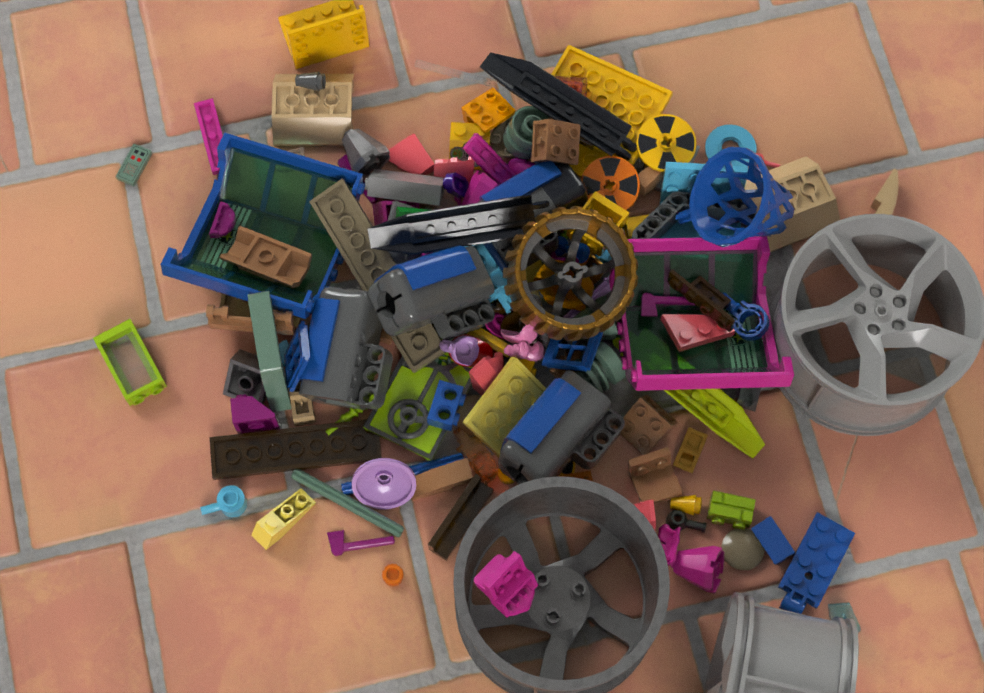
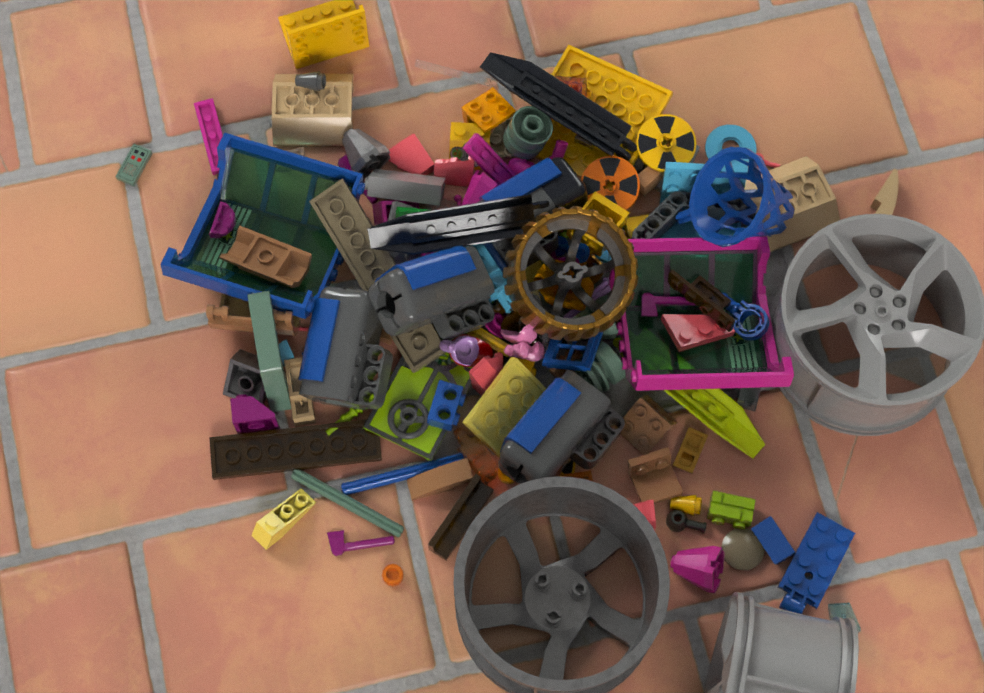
piece [93,319,167,406] -> none
medium azure piece [200,485,247,517] -> none
blue piece [284,321,311,392] -> none
lavender dish [352,458,416,509] -> none
dark purple plate [443,172,469,198] -> none
dark pink piece [474,551,538,618] -> none
medium nougat bracket [531,119,580,165] -> none
dark pink hinge [658,524,681,566] -> none

